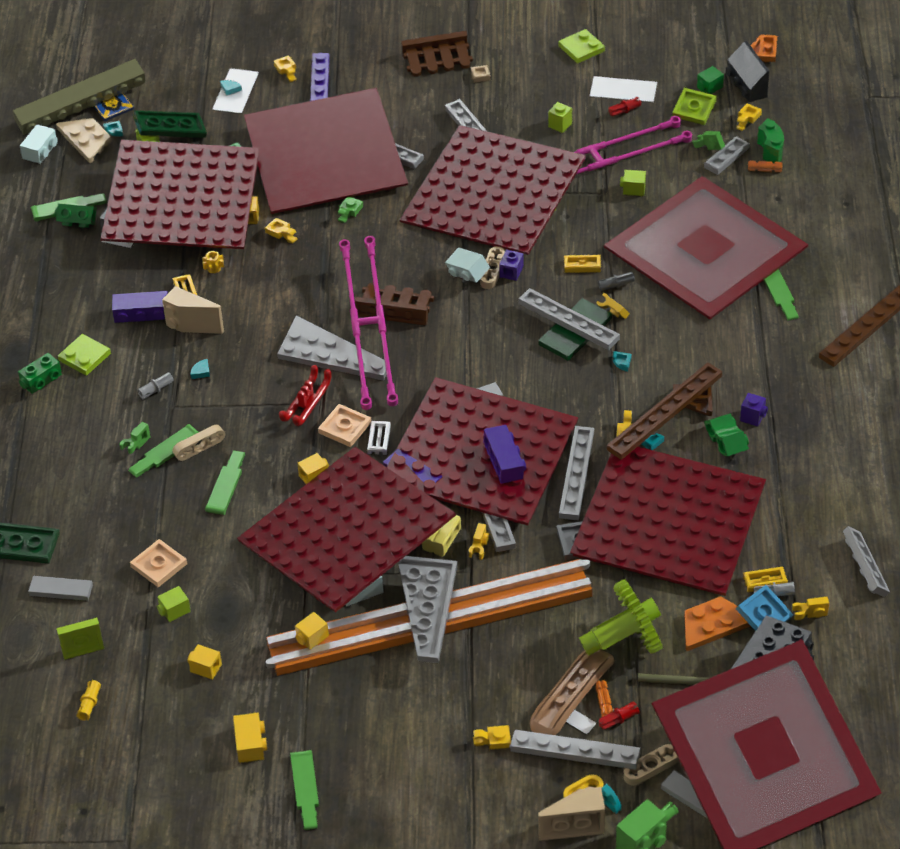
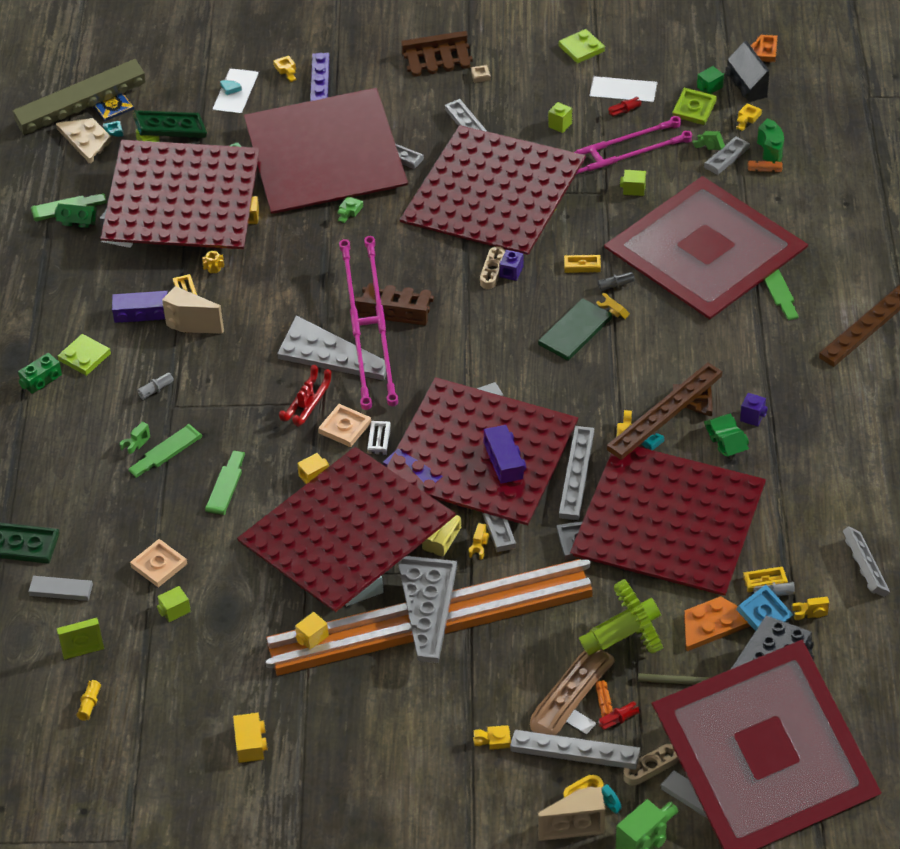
light aqua brick [20,125,57,163] -> none
tan beam [172,425,225,461] -> none
yellow brick [187,644,222,680] -> none
teal tile [191,359,210,379] -> none
yellow plate [265,218,297,243] -> none
bright green piece [290,750,319,830] -> none
light aqua brick [445,247,490,283] -> none
light grey plate [519,288,620,350] -> none
teal tile [613,351,632,372] -> none

